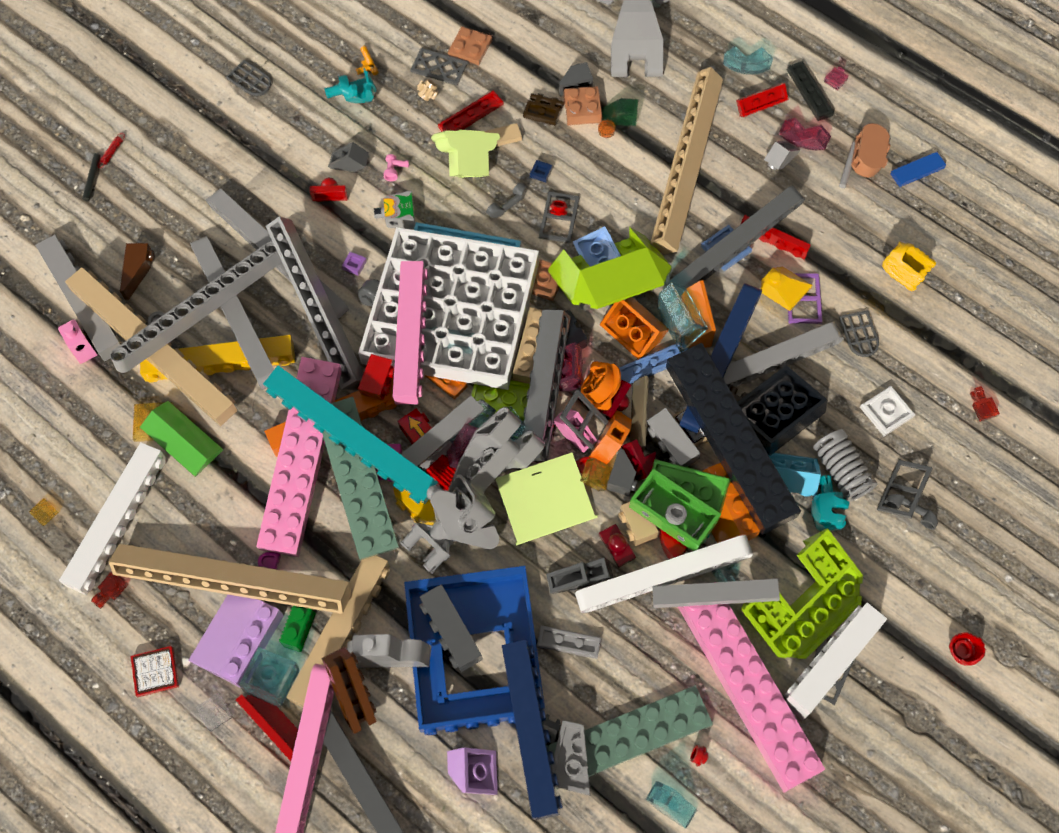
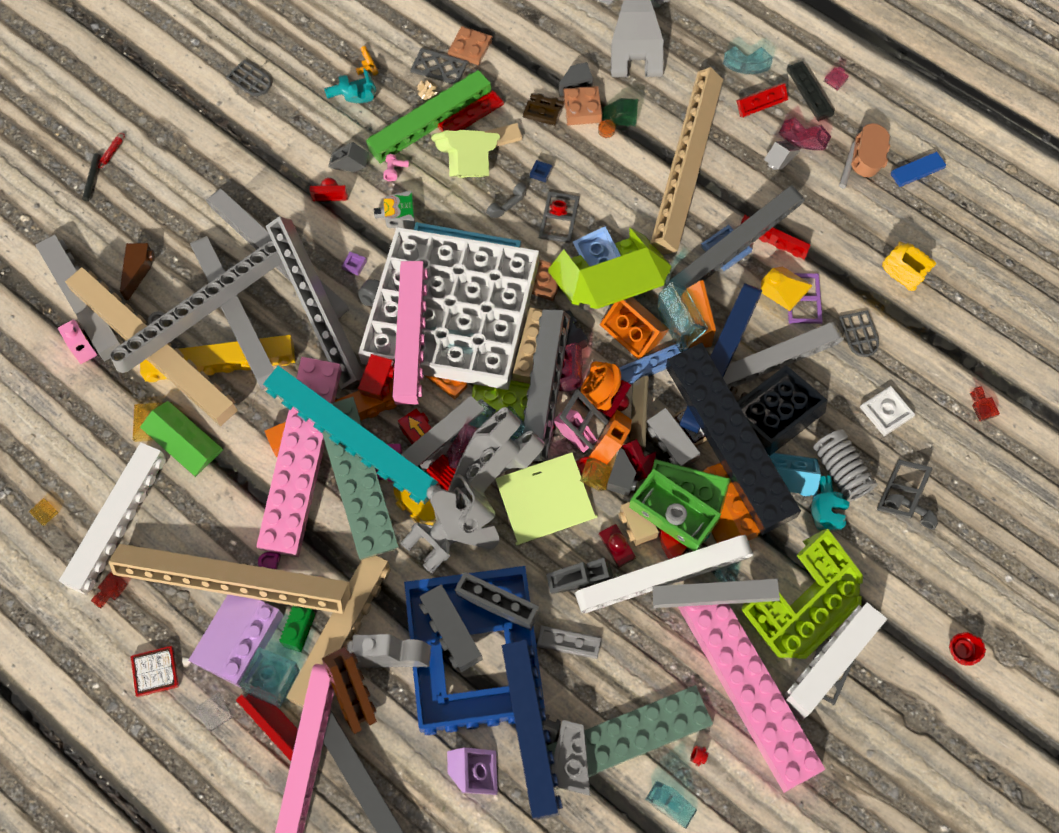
none -> bright green brick [366,70,491,164]
none -> dark grey brick [455,572,540,630]

